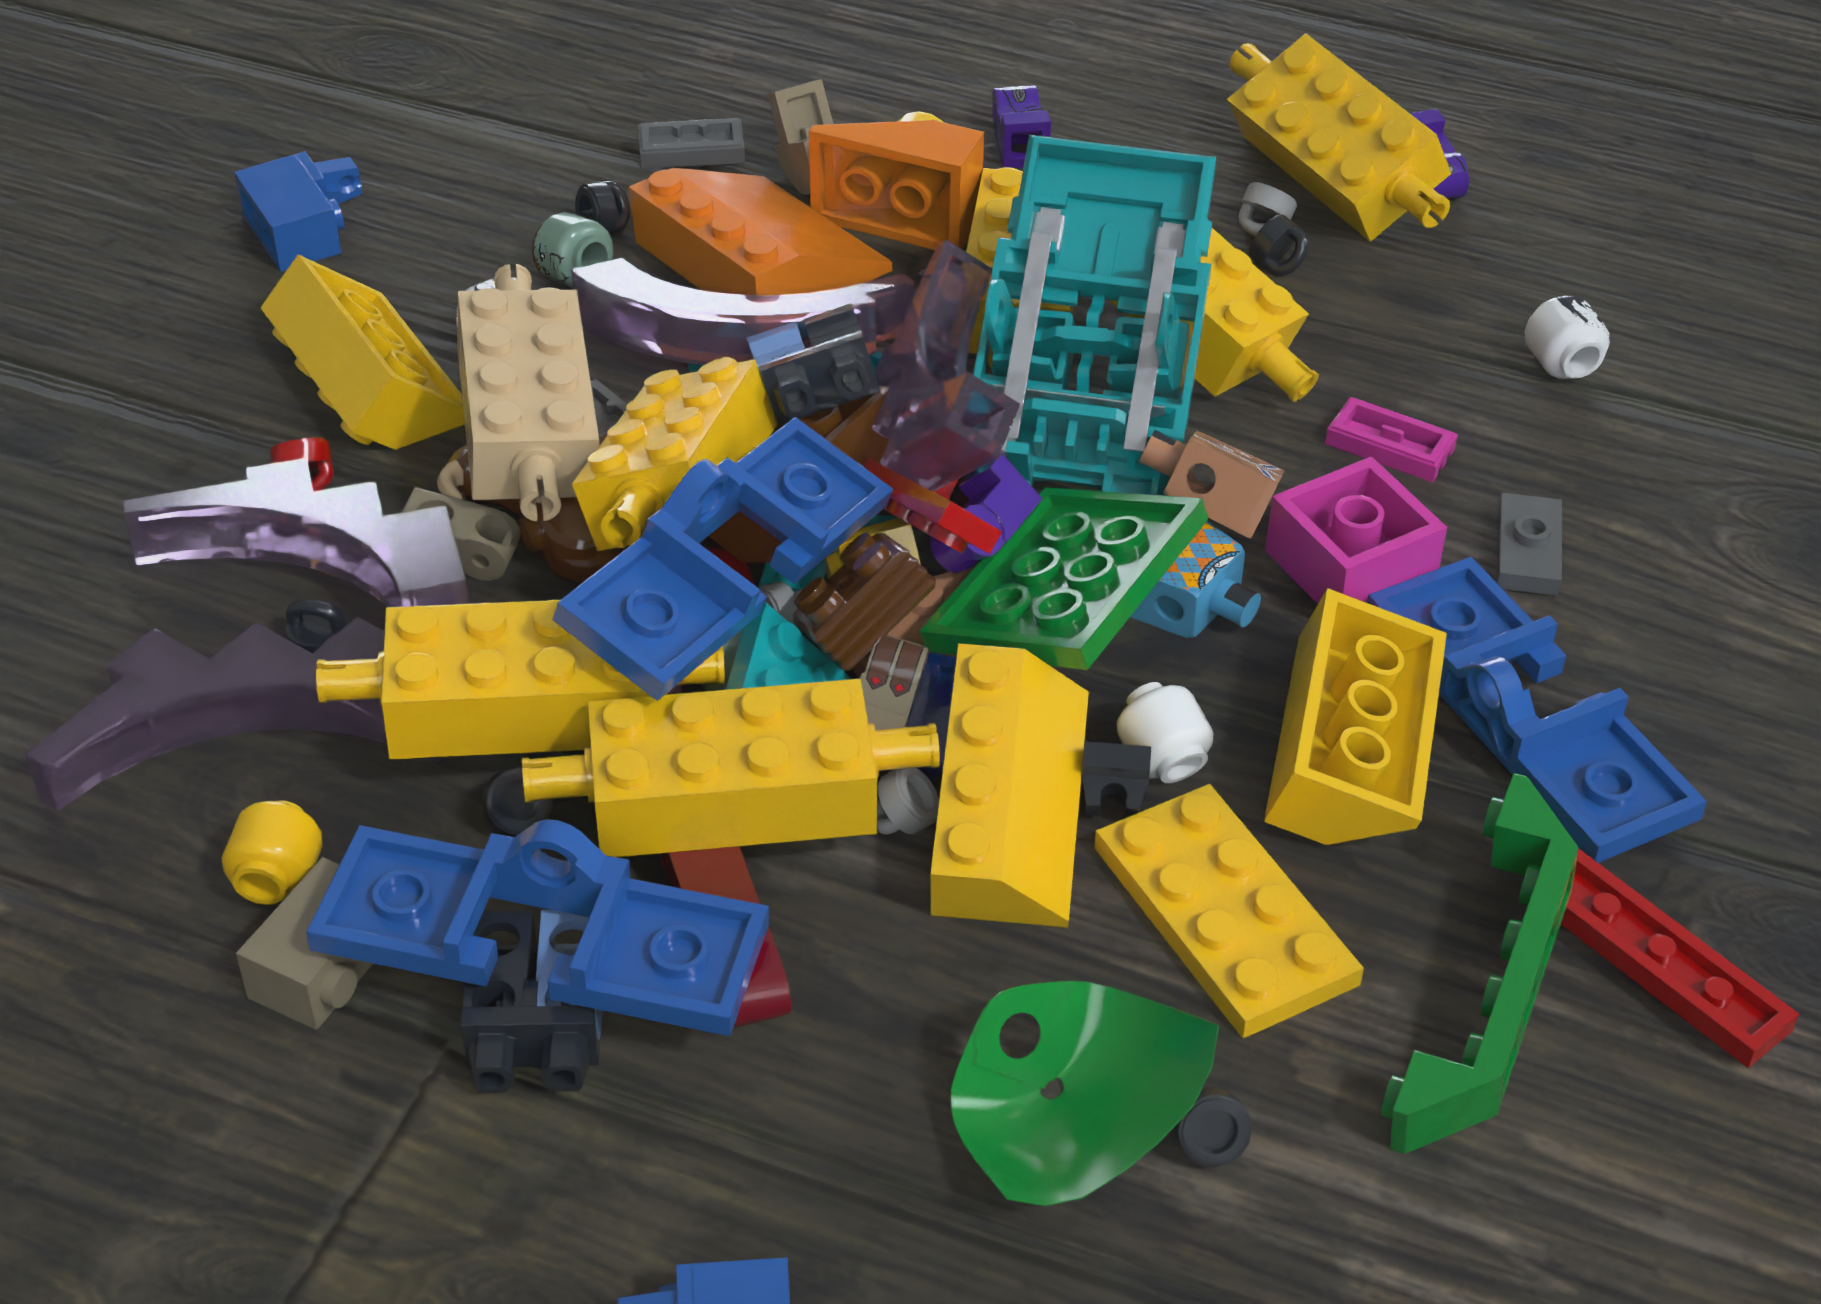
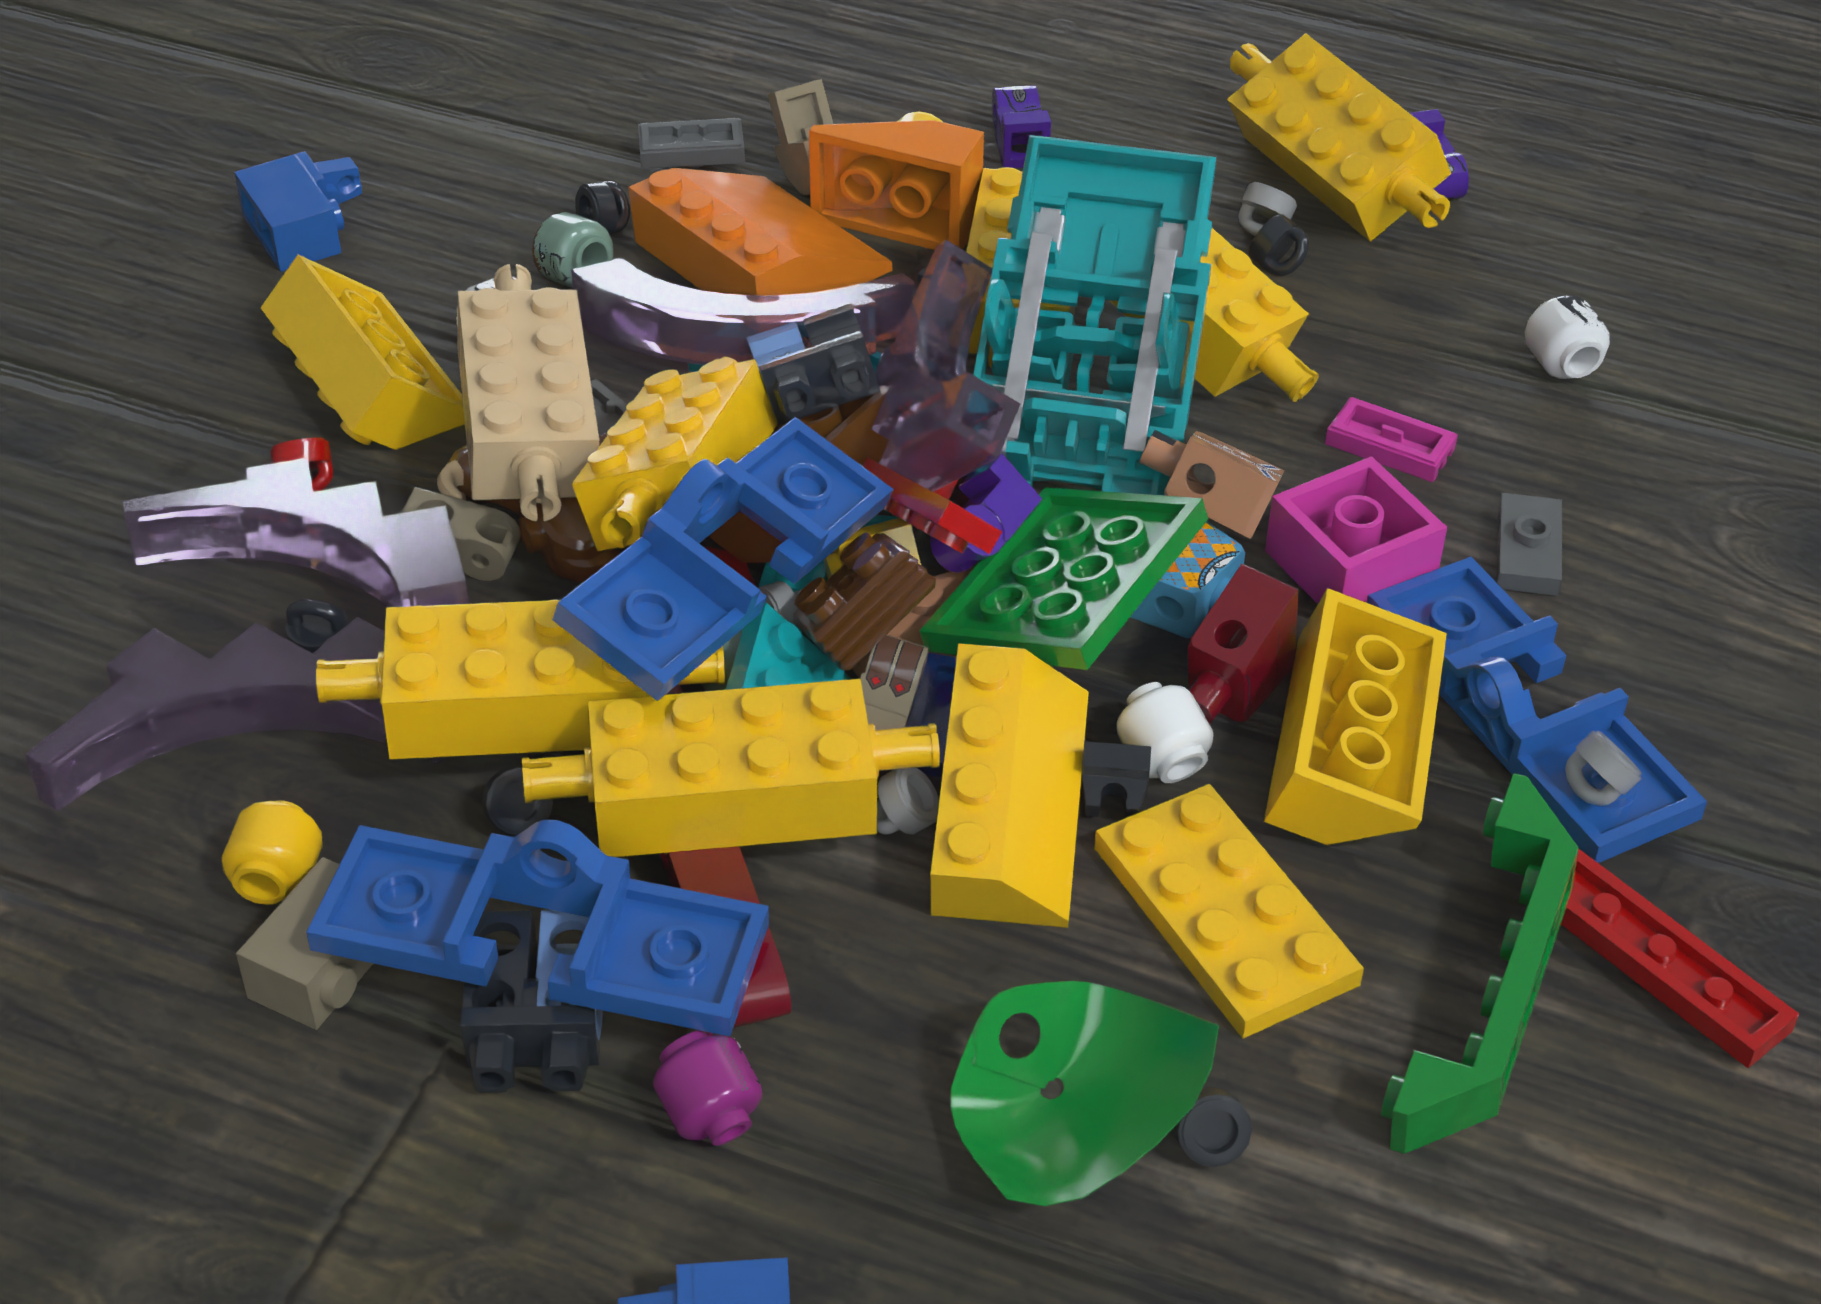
none -> magenta head [653,1030,763,1146]
none -> dark red torso [1187,564,1298,724]
none -> light grey tile [1565,731,1642,806]

